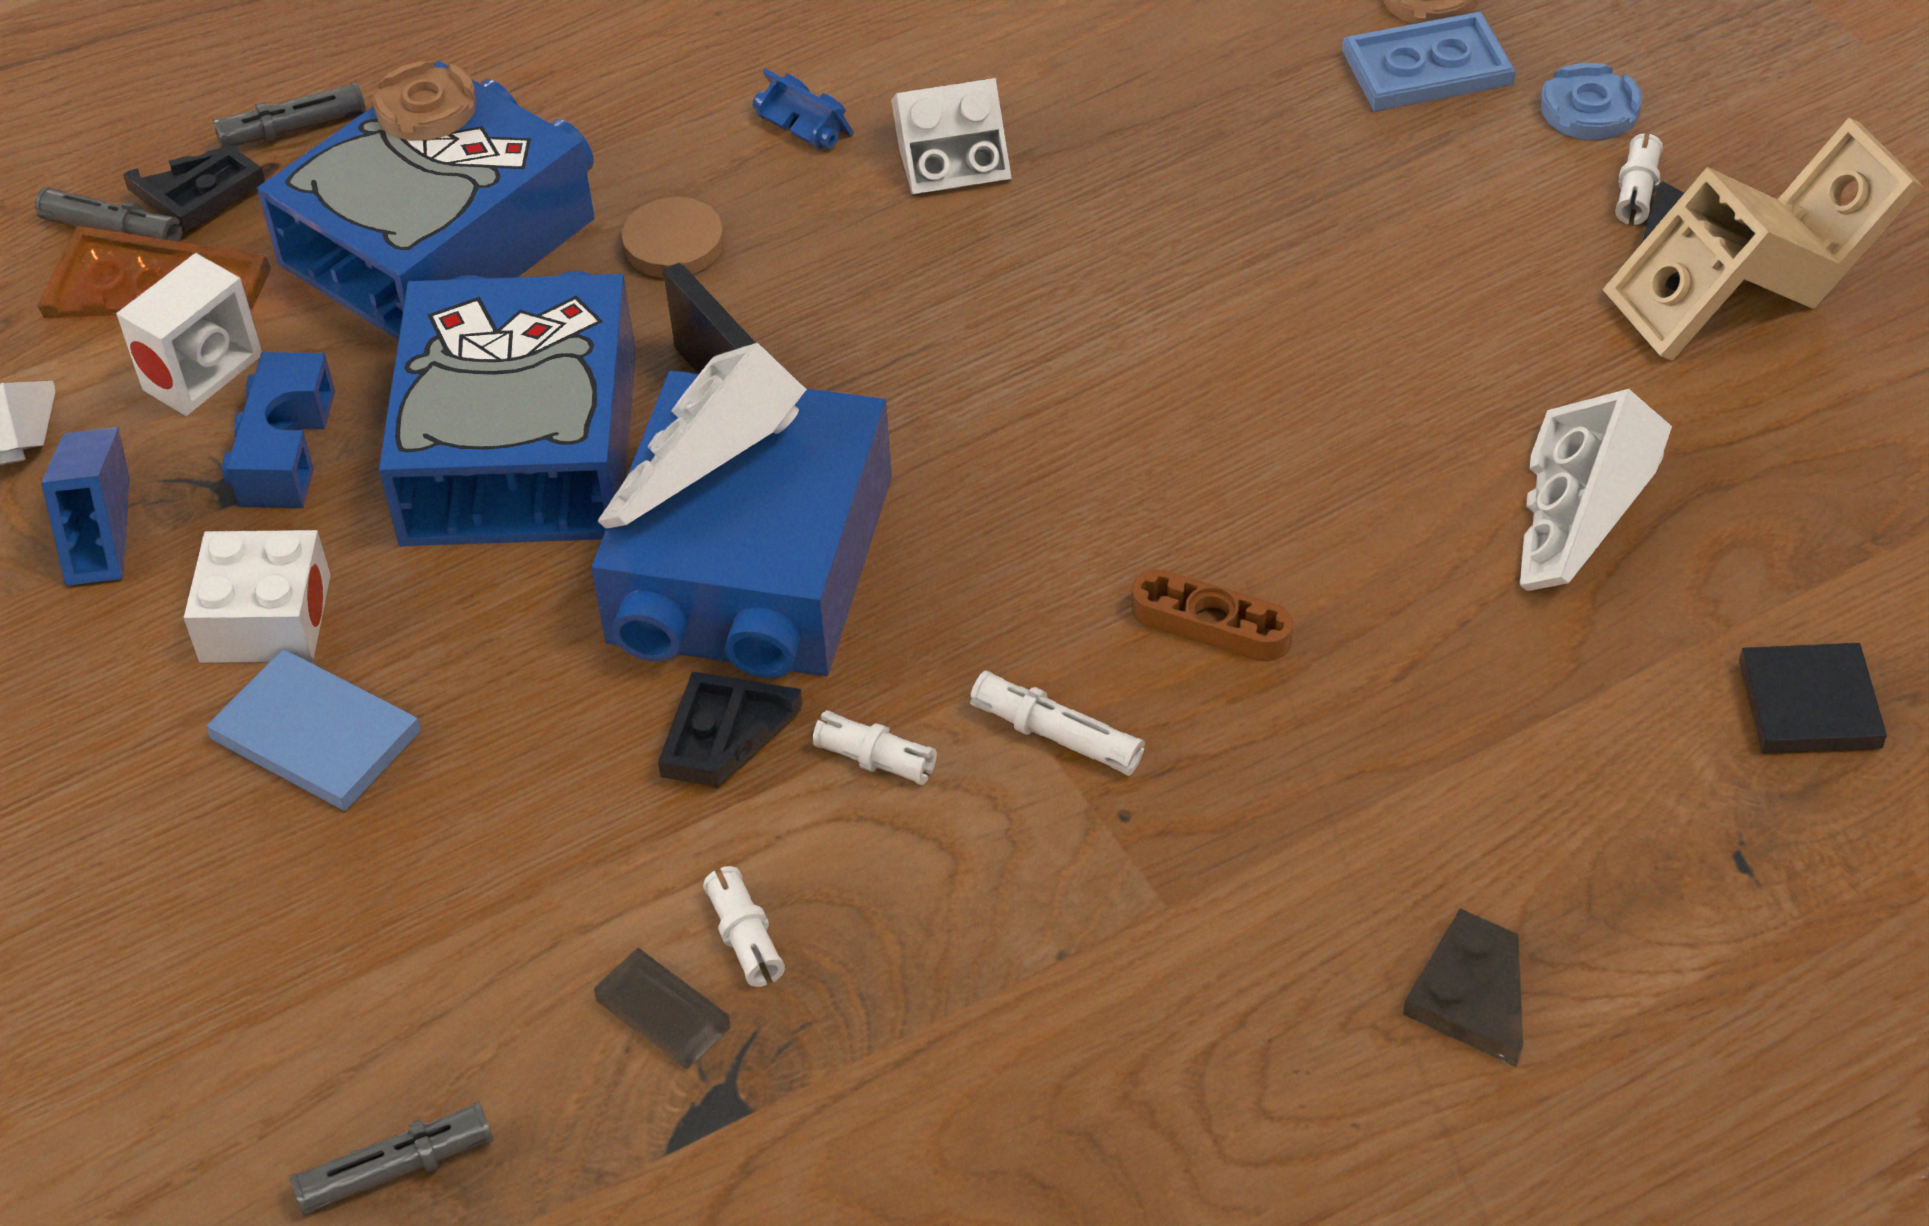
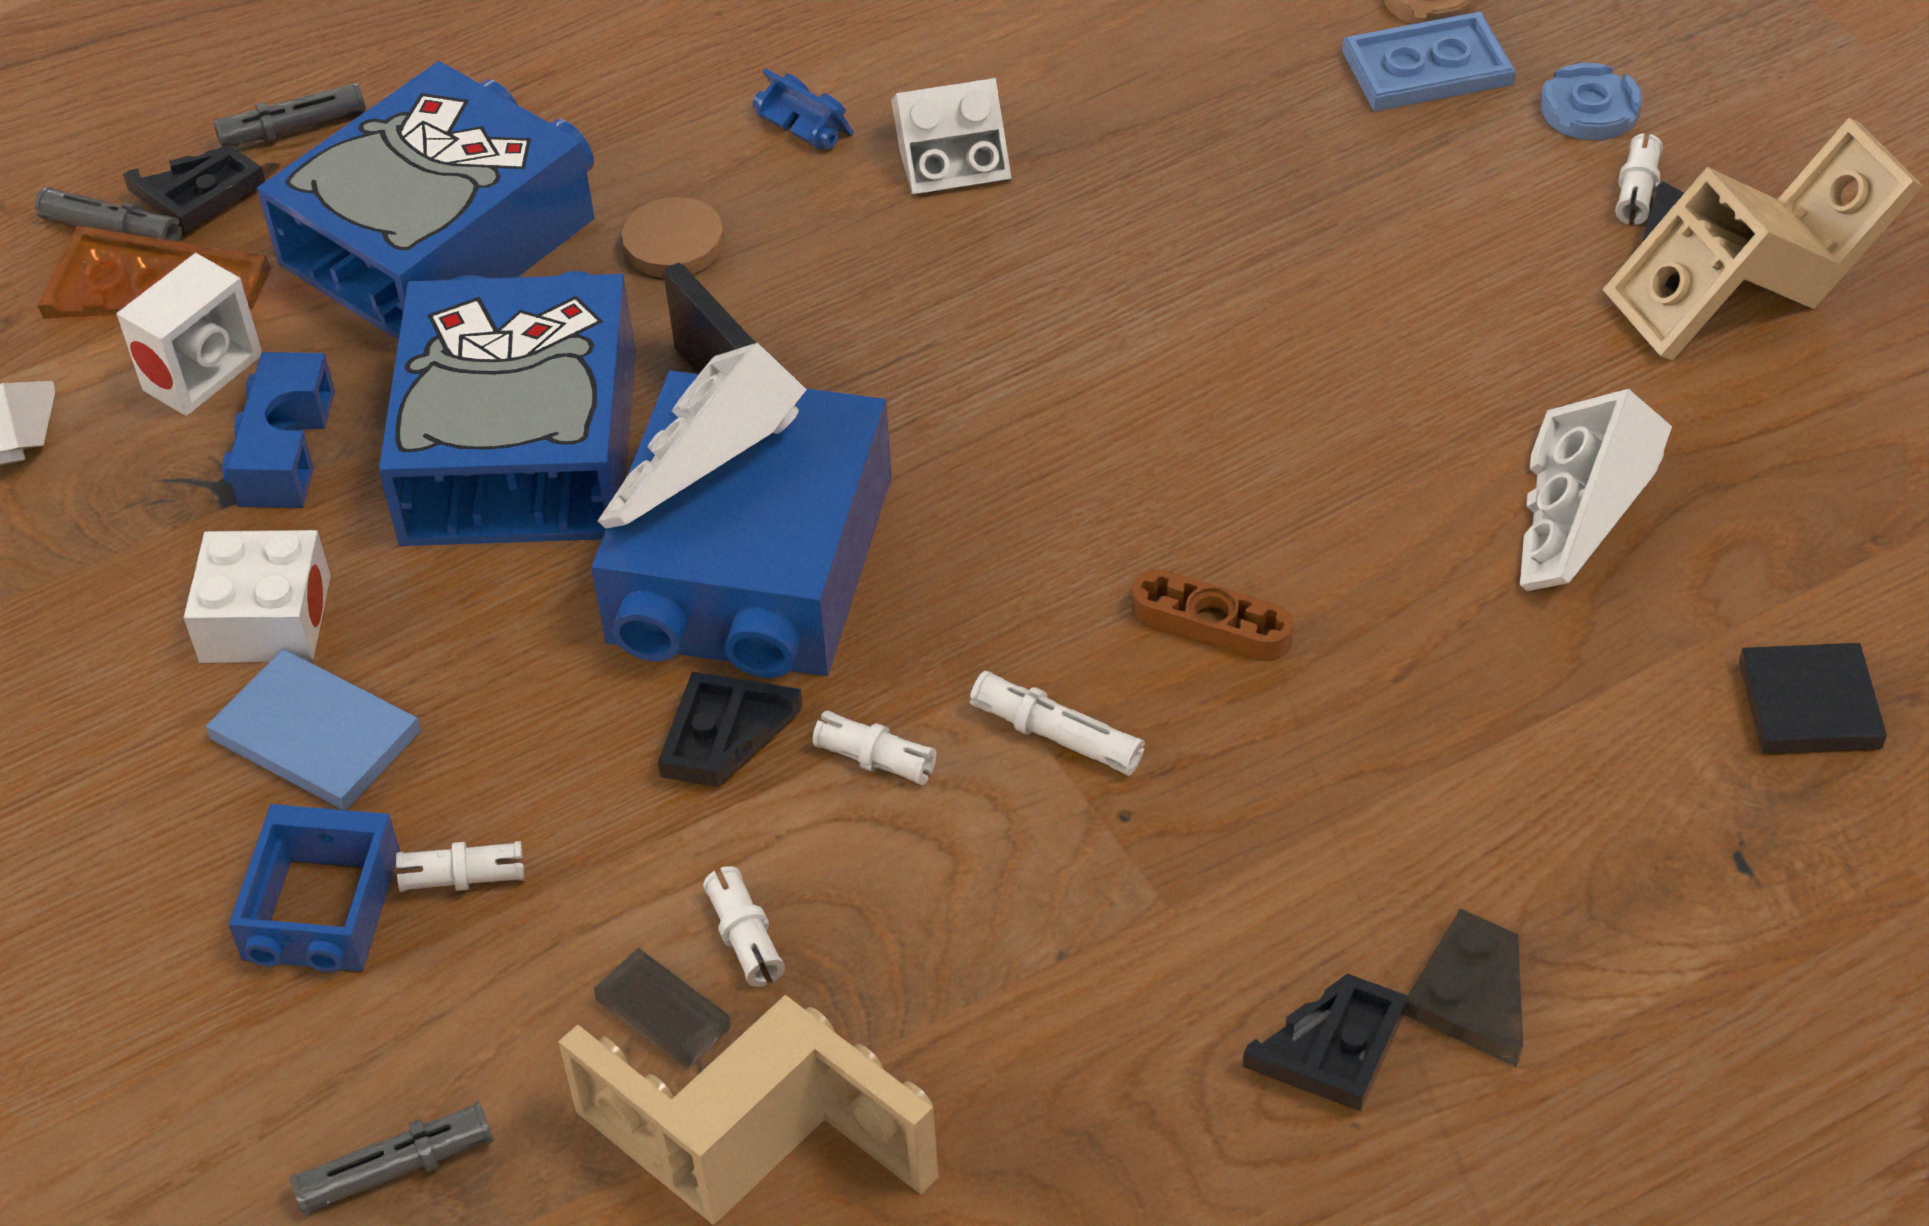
blue slope [41,427,130,586] -> none
medium nougat tile [372,61,477,141] -> none
none -> blue window [229,804,400,972]
none -> white pin [396,841,524,892]
none -> tan bracket [558,995,939,1225]
none -> black wing [1243,973,1408,1111]

